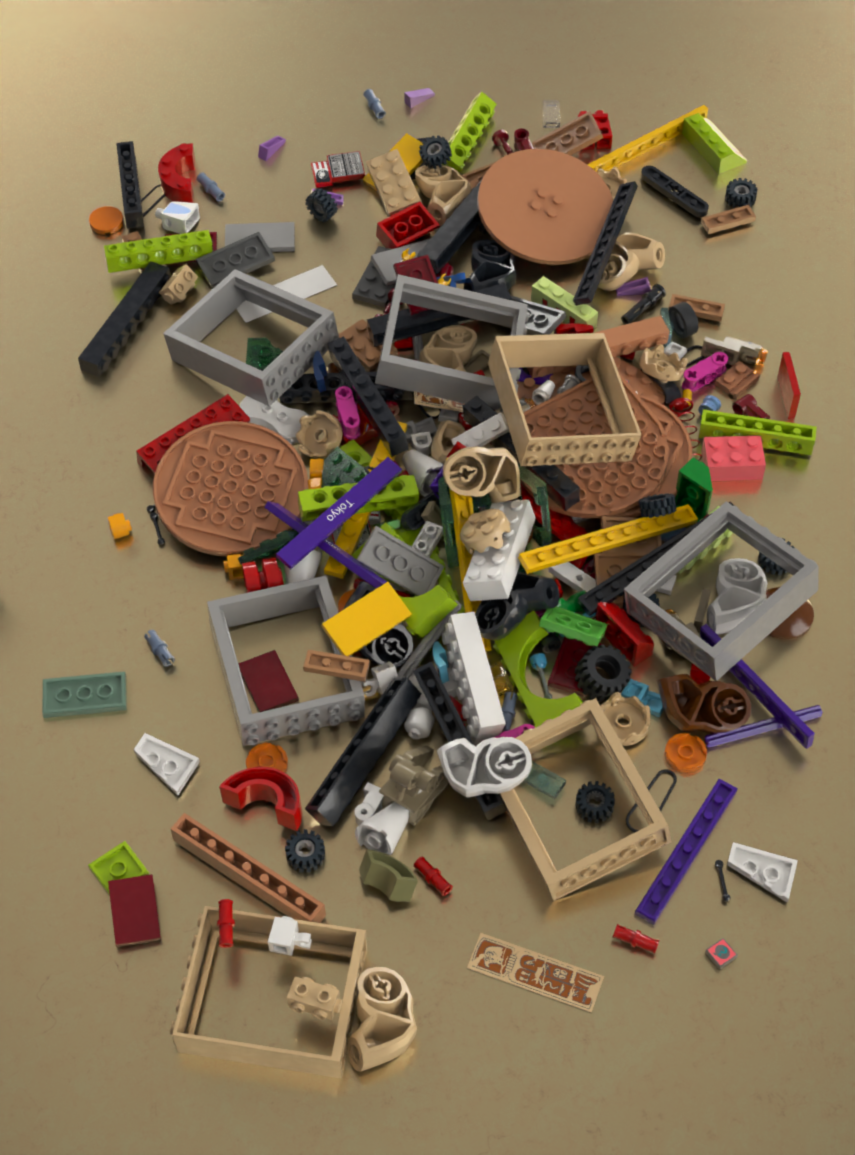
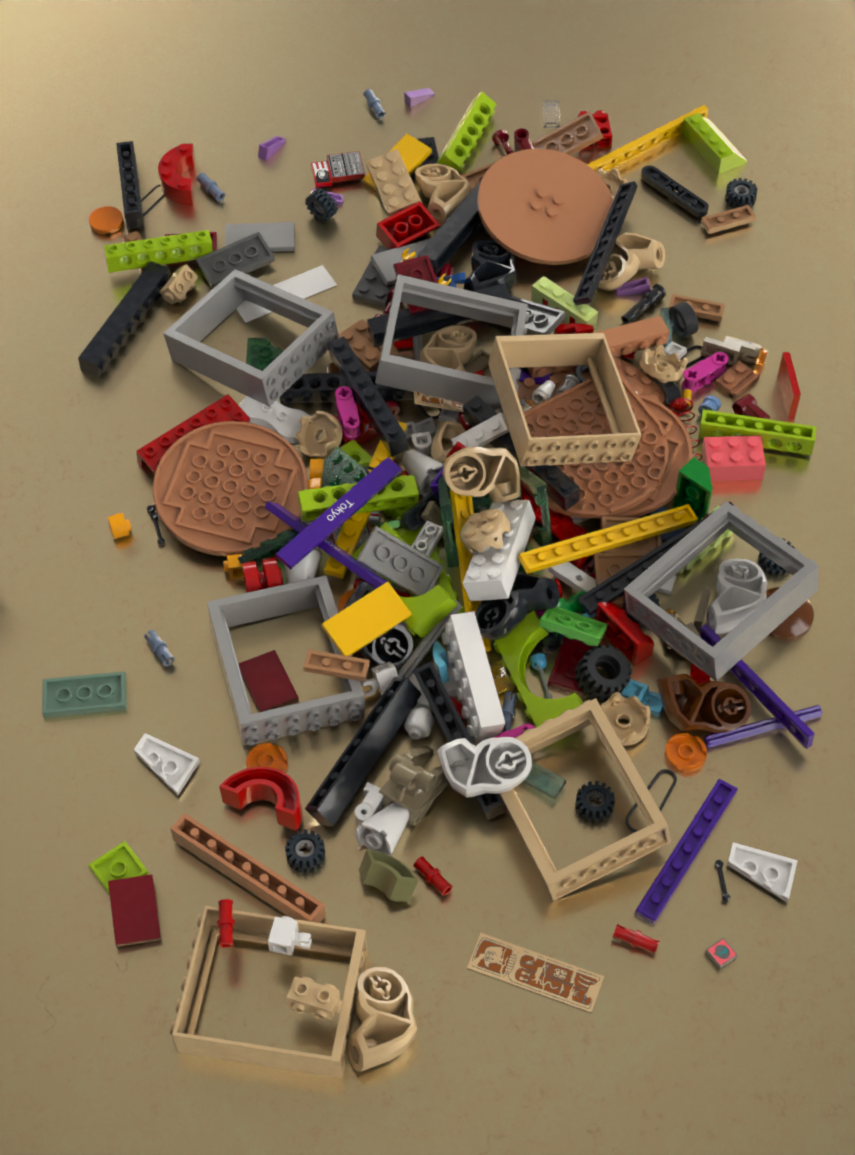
white torso [155,201,200,234] -> none
dark blue slope [313,351,327,393] -> none
black bush [419,135,452,169] -> none
black bush [639,493,676,518] -> none

